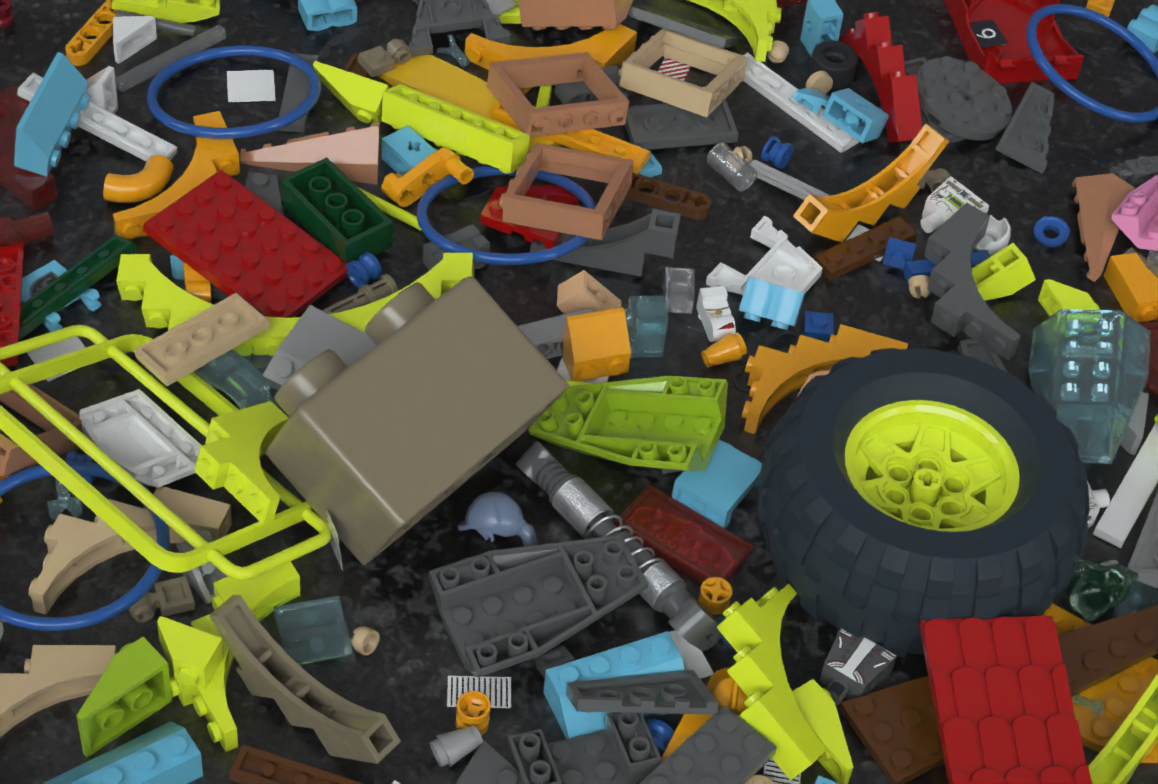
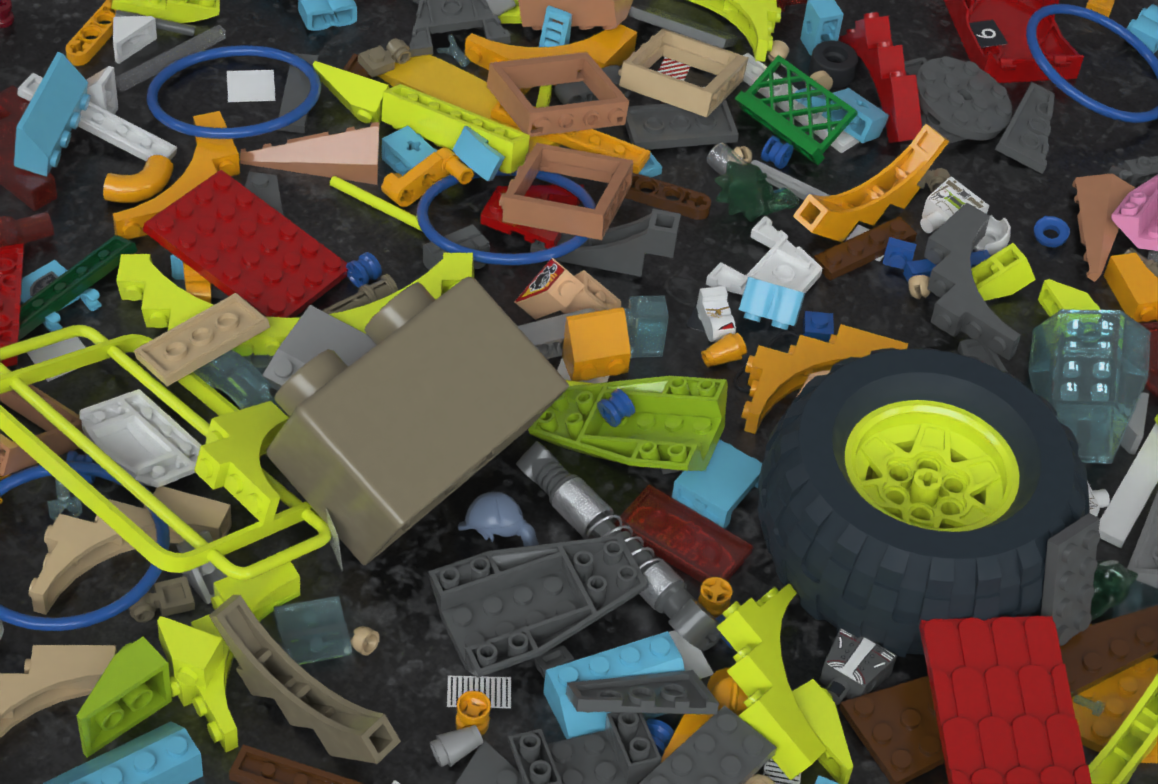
dark green brick [280,157,393,263] -> none
clear brick [663,267,695,314] -> none
none -> medium azure slope [453,126,505,181]
none -> light nougat slope [514,258,585,320]
none -> medium azure slope [539,5,572,47]
none -> blue wheel [597,389,635,427]
none -> clear green head [715,161,800,222]
none -> green fence [735,55,858,166]
none -> dark grey plate [1041,513,1100,646]

